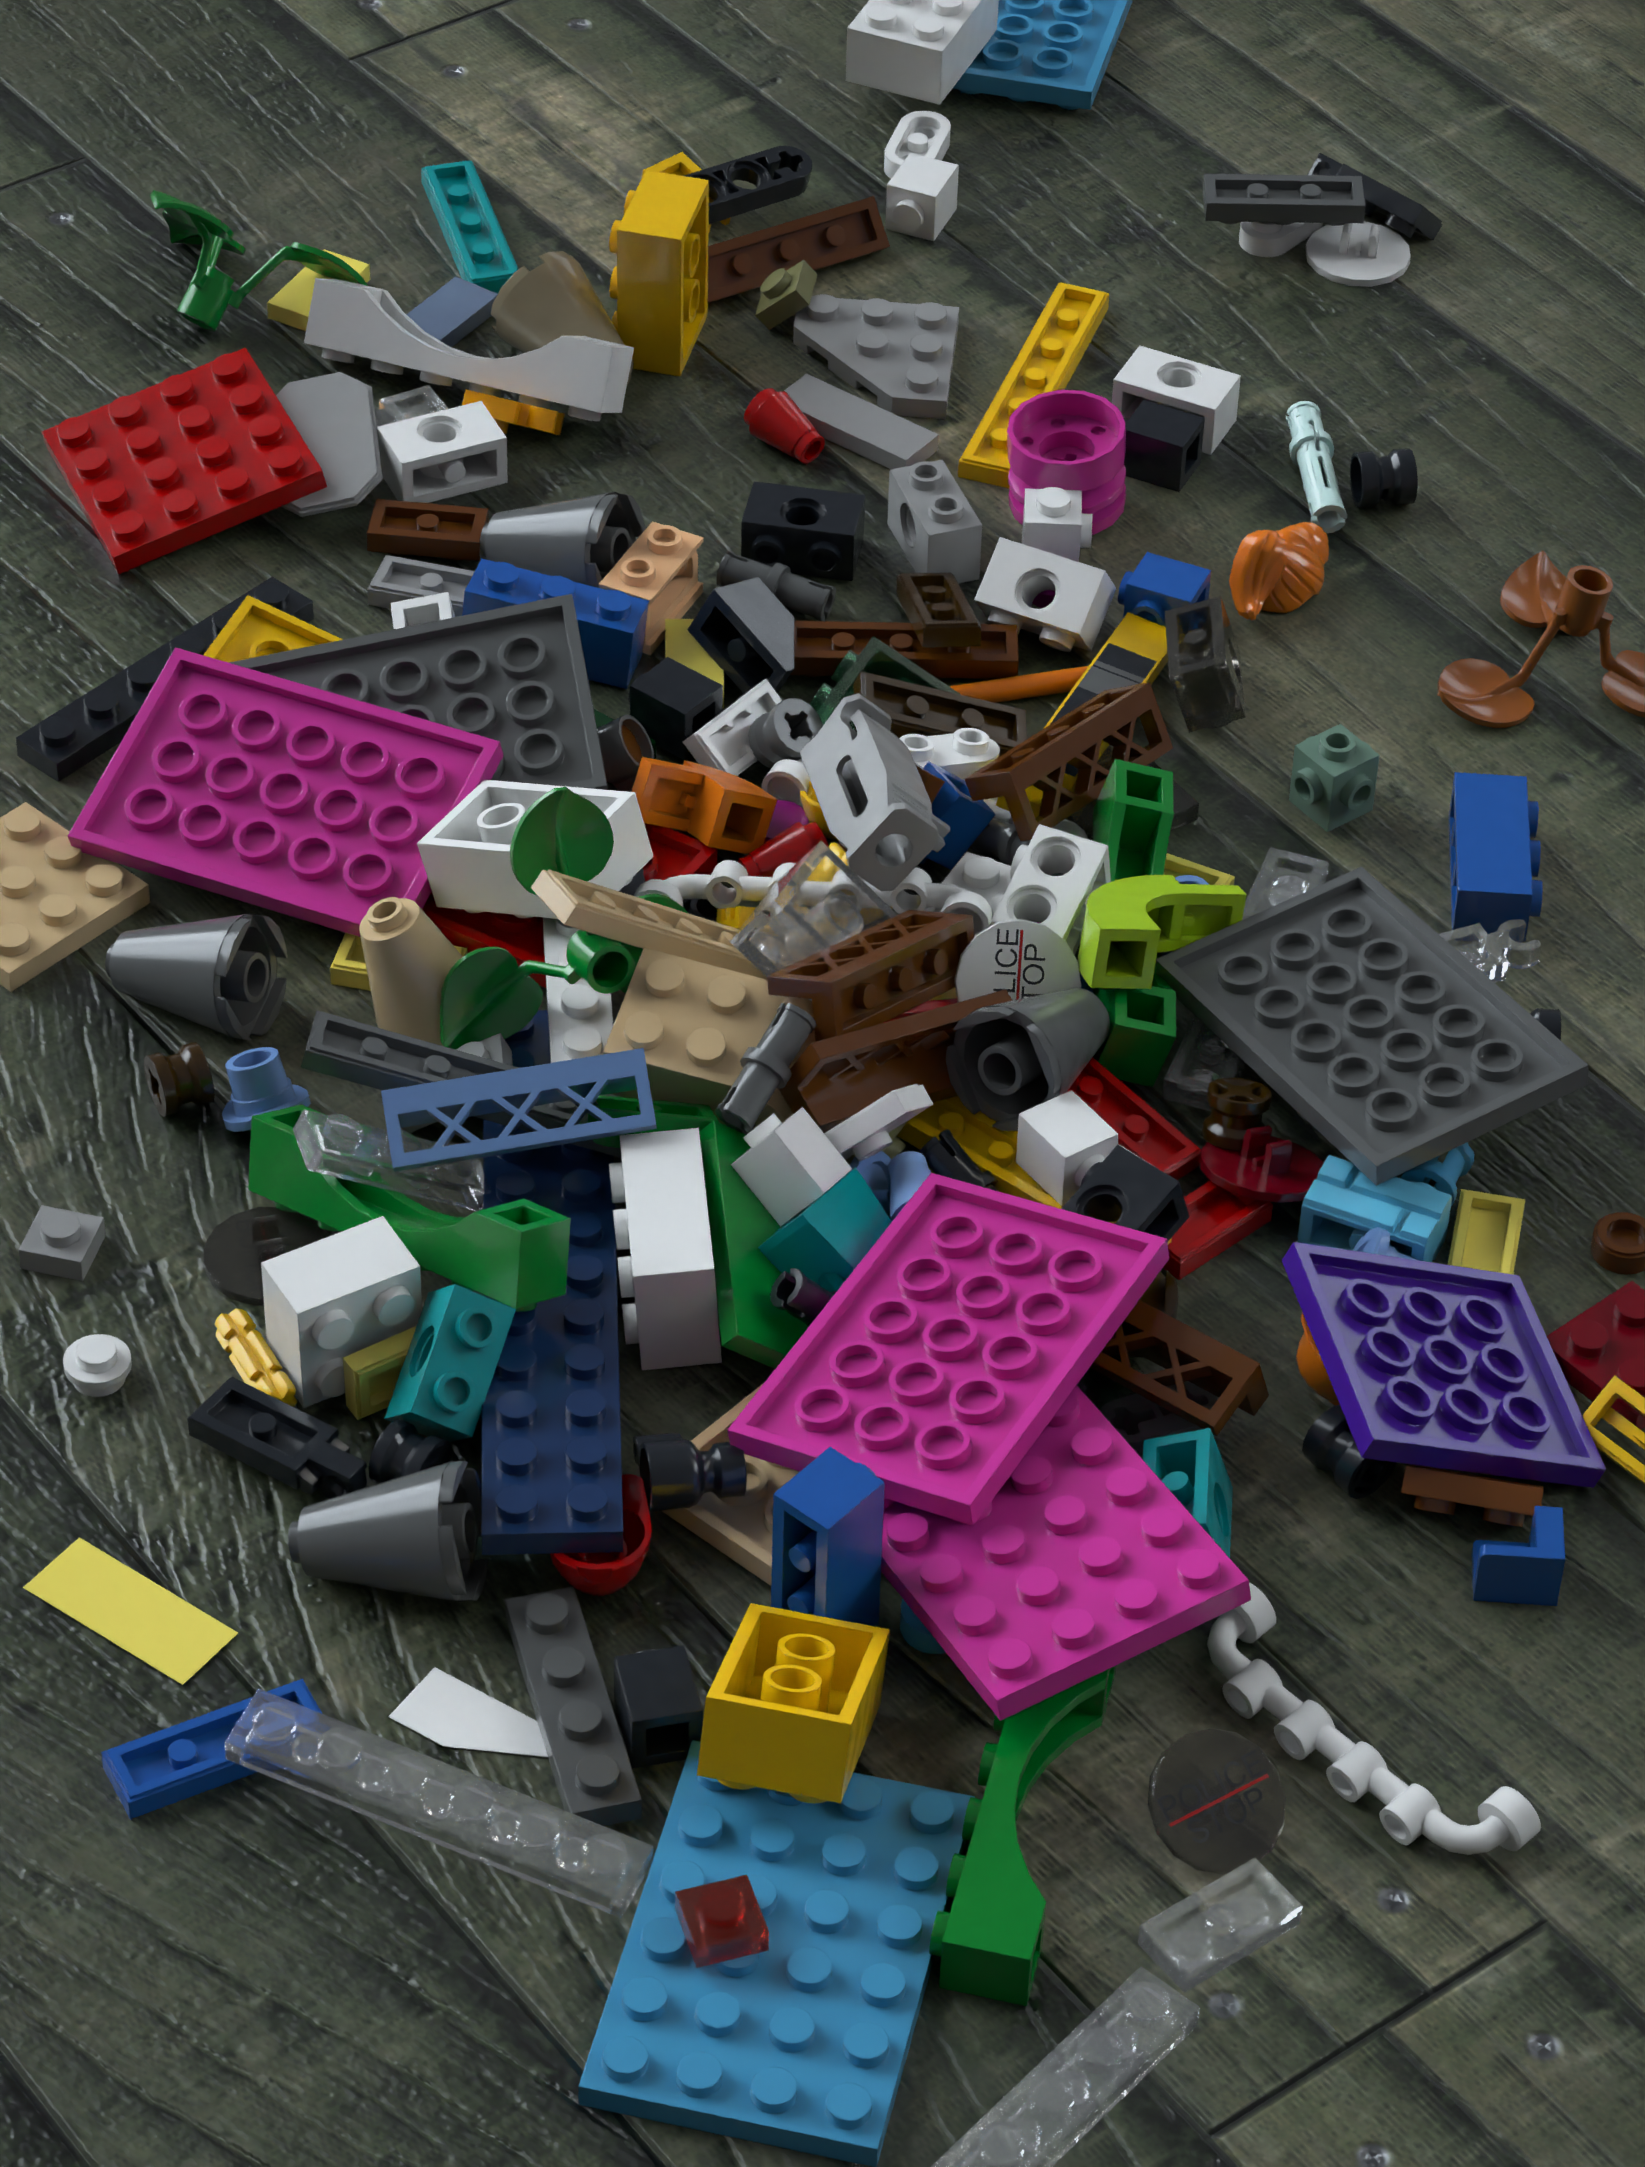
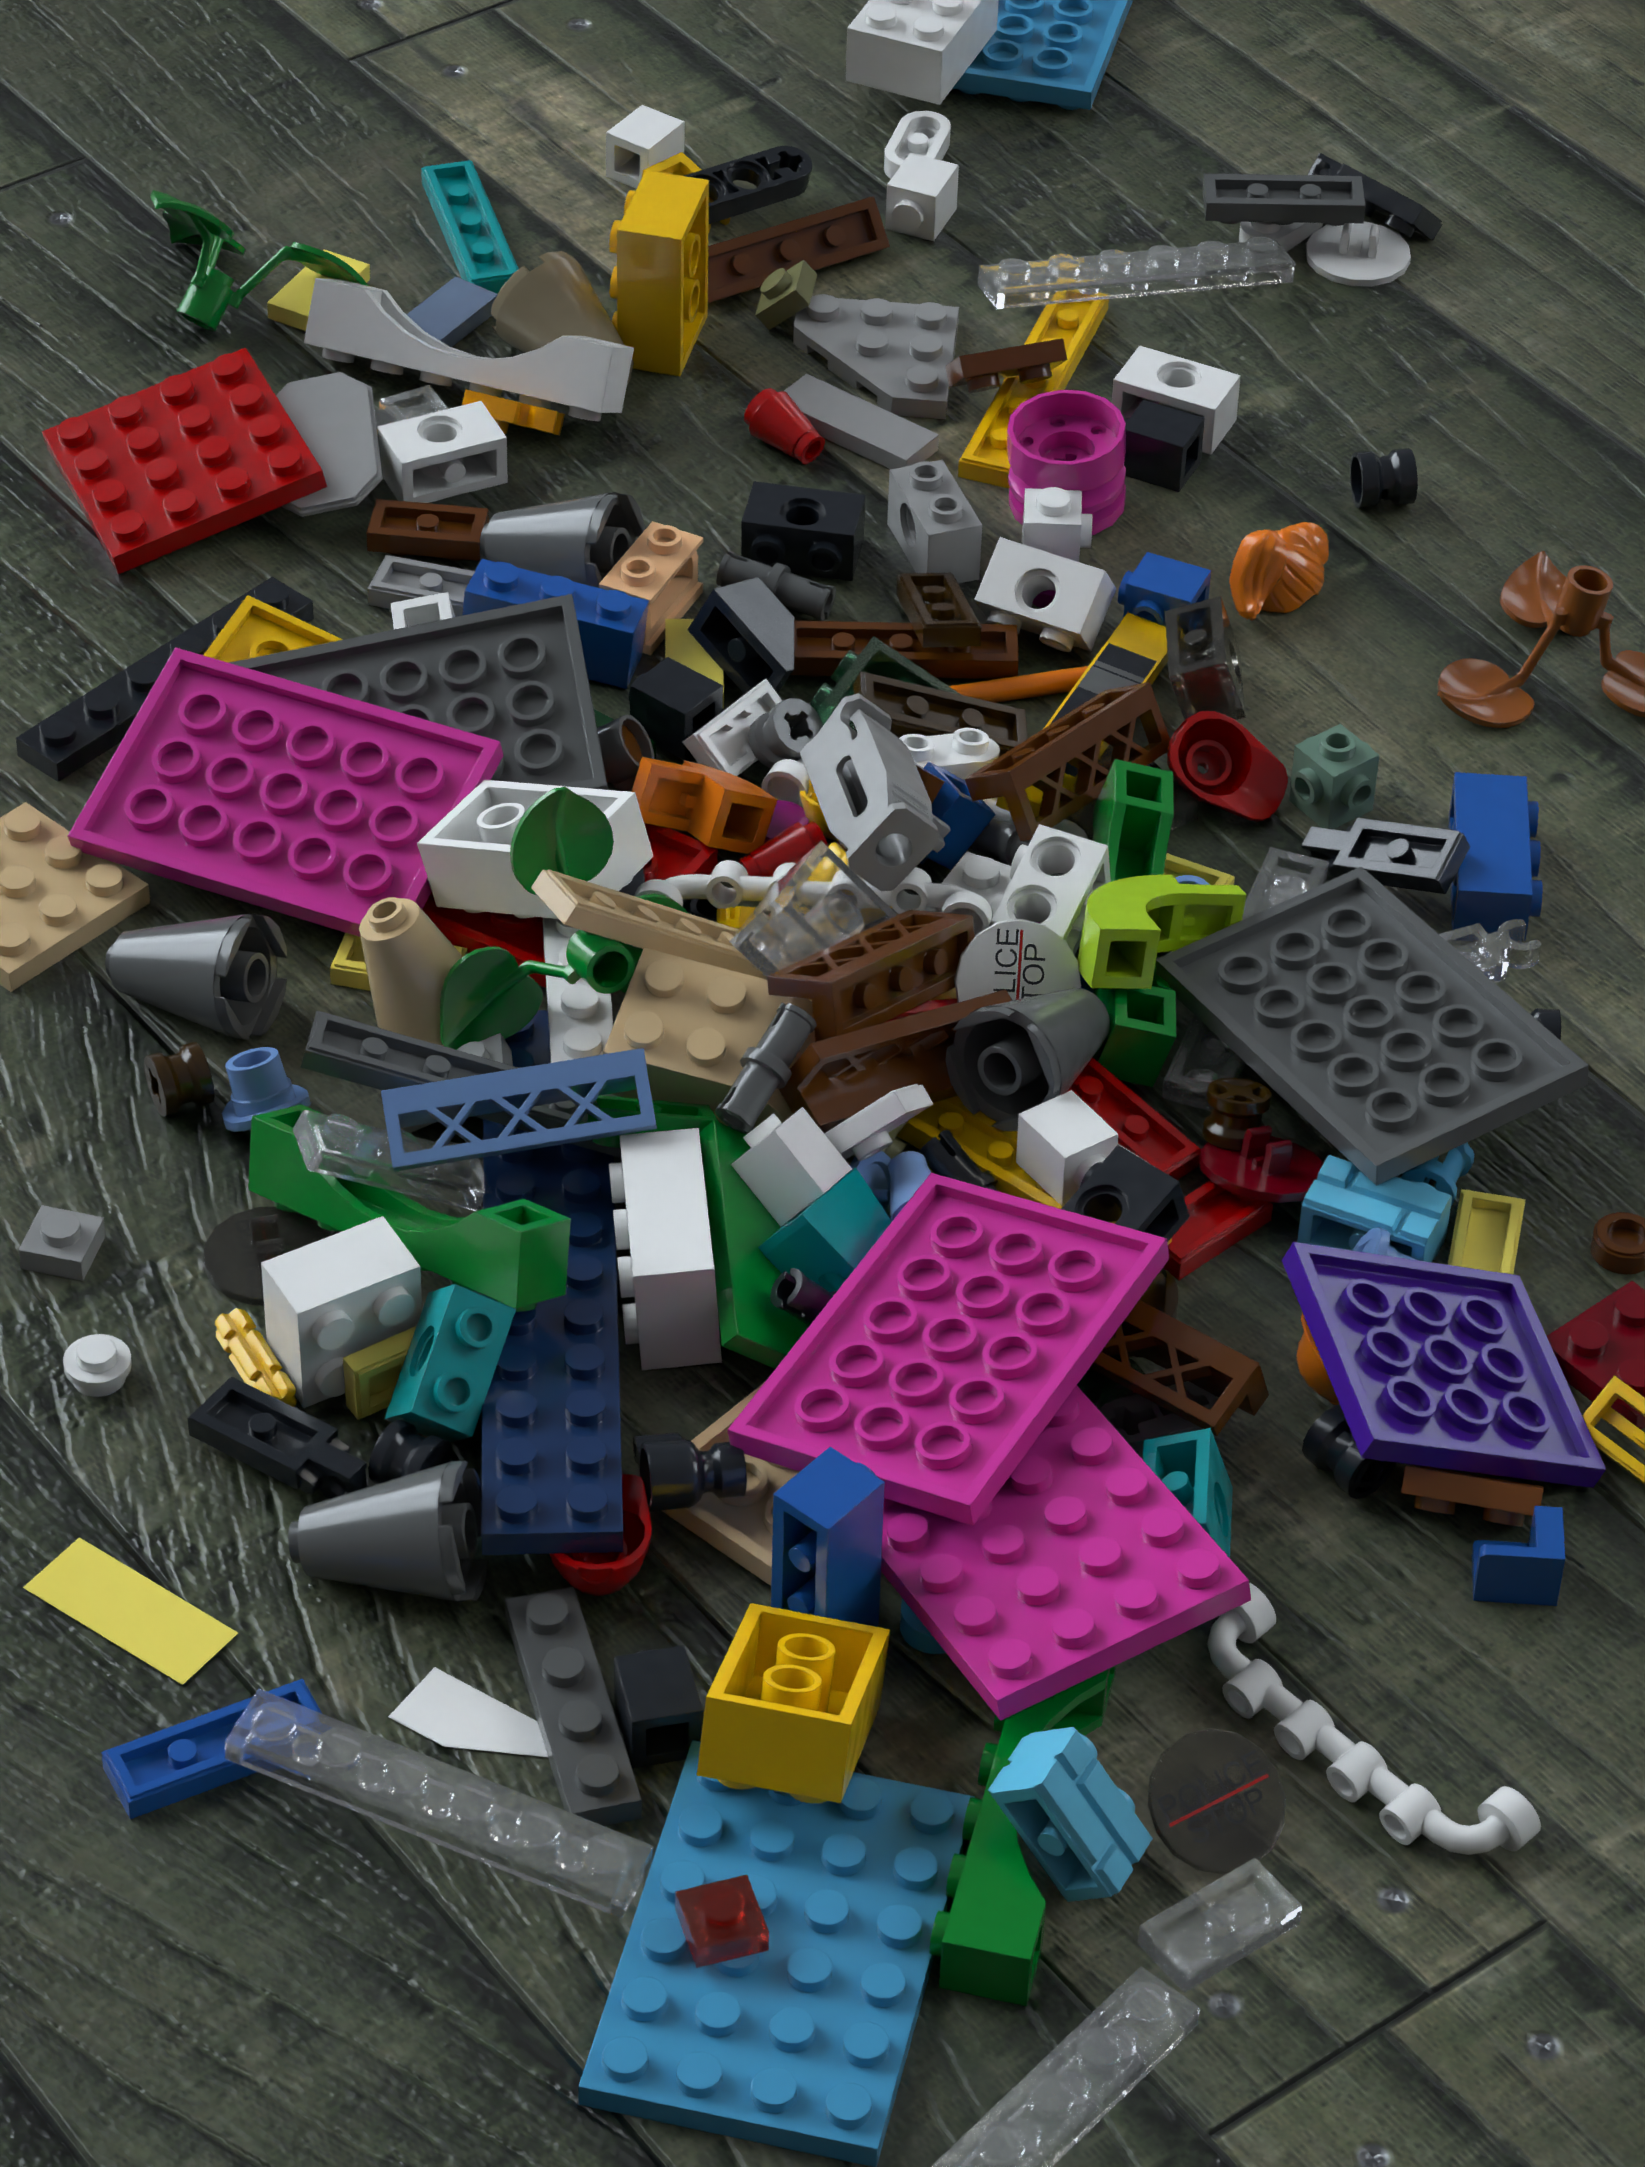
light aqua pin [1286,401,1347,533] -> none
none -> white brick [606,105,685,189]
none -> reddish brown plate [945,338,1068,393]
none -> clear plate [978,236,1296,309]
none -> medium azure brick [988,1727,1153,1902]
none -> red cap [1167,711,1288,822]
none -> hinge [1302,818,1470,894]

